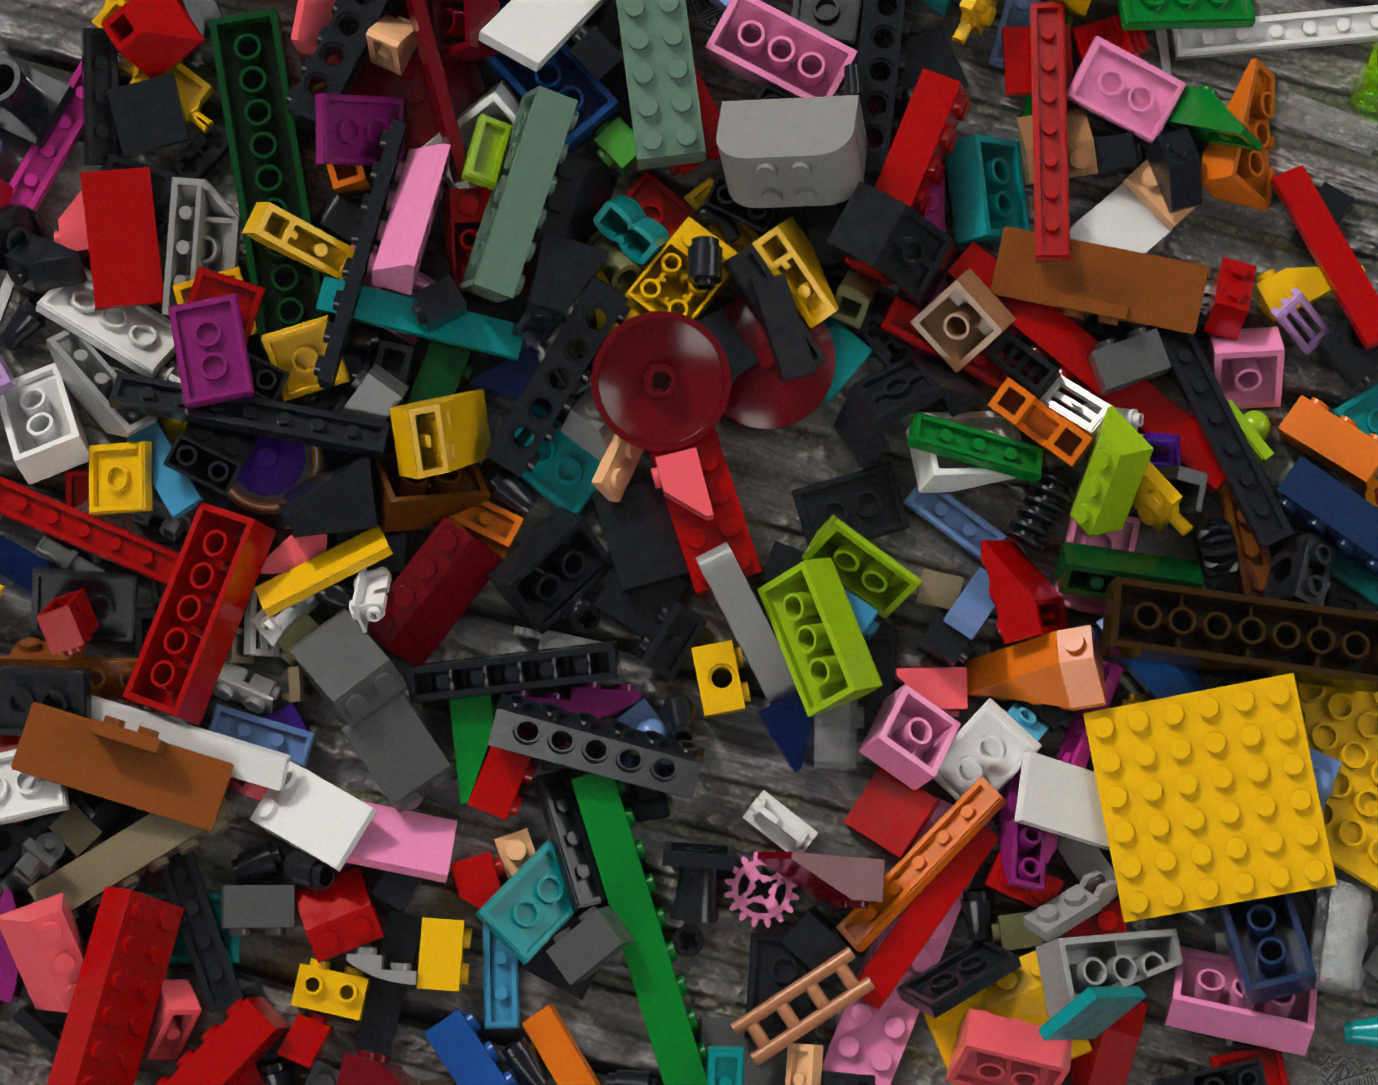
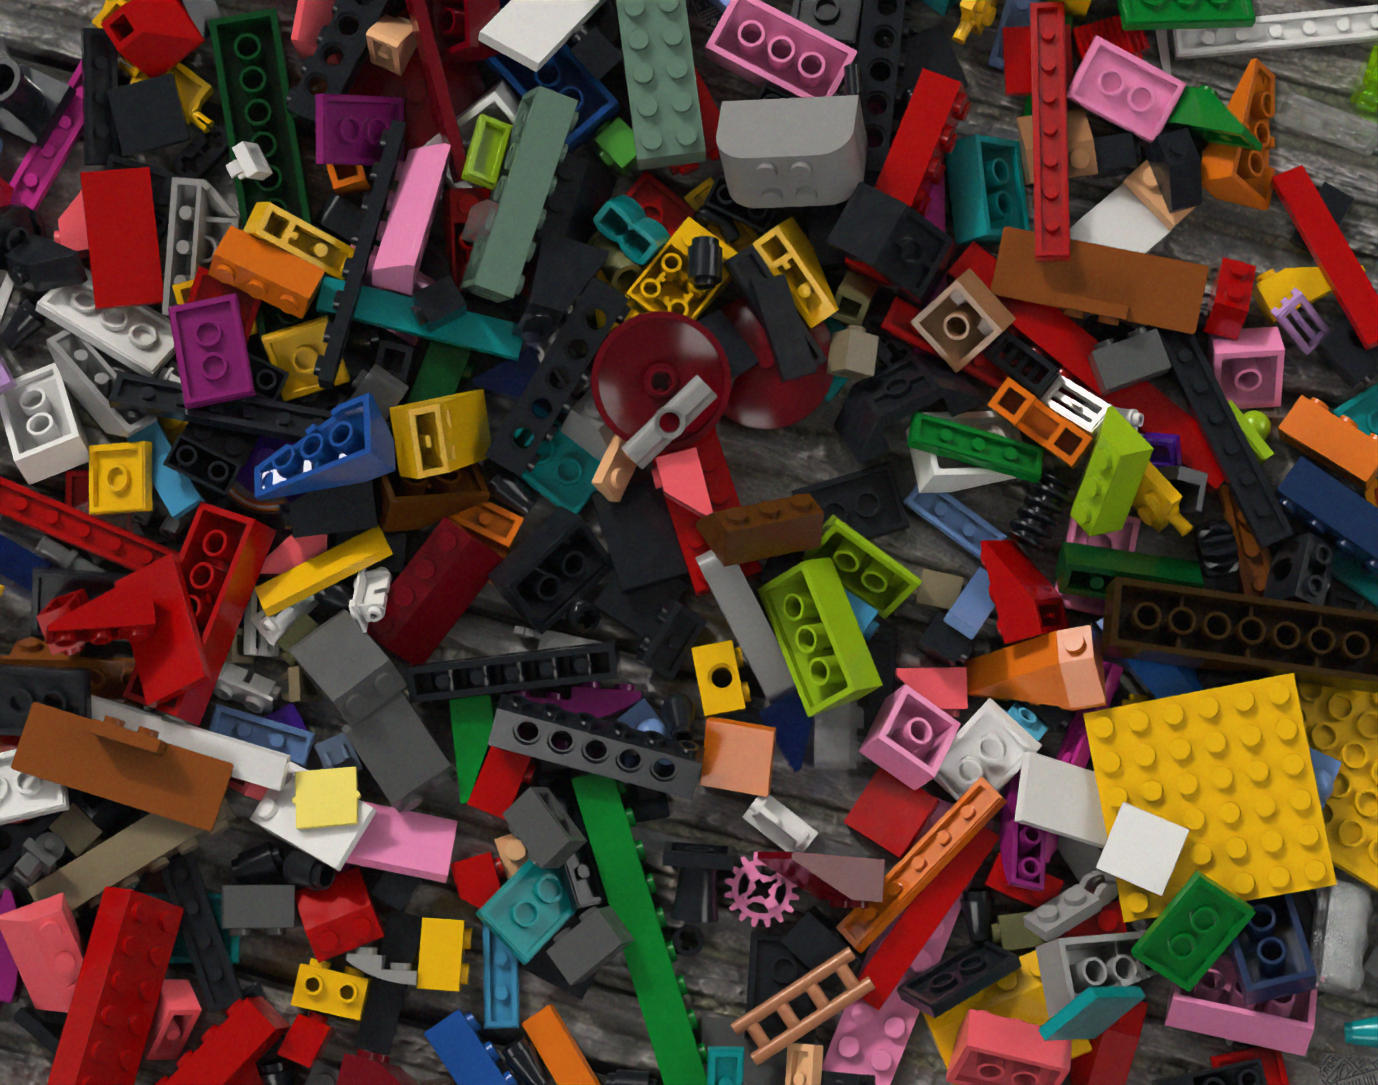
none -> red slope [45,585,156,647]
none -> red tile [114,553,212,708]
none -> orange brick [208,225,325,319]
none -> white tile [226,141,273,180]
none -> blue wedge [254,393,395,501]
none -> light yellow piece [292,766,361,830]
none -> sand blue brick [314,732,367,782]
none -> clear tile [461,199,499,242]
none -> dark grey brick [502,787,587,869]
none -> light grey piece [621,374,718,469]
none -> reddish brown slope [696,493,824,567]
none -> orange tile [700,716,777,797]
none -> dark tan brick [826,325,879,381]
none -> white tile [1096,802,1190,896]
none -> green plate [1131,870,1256,992]

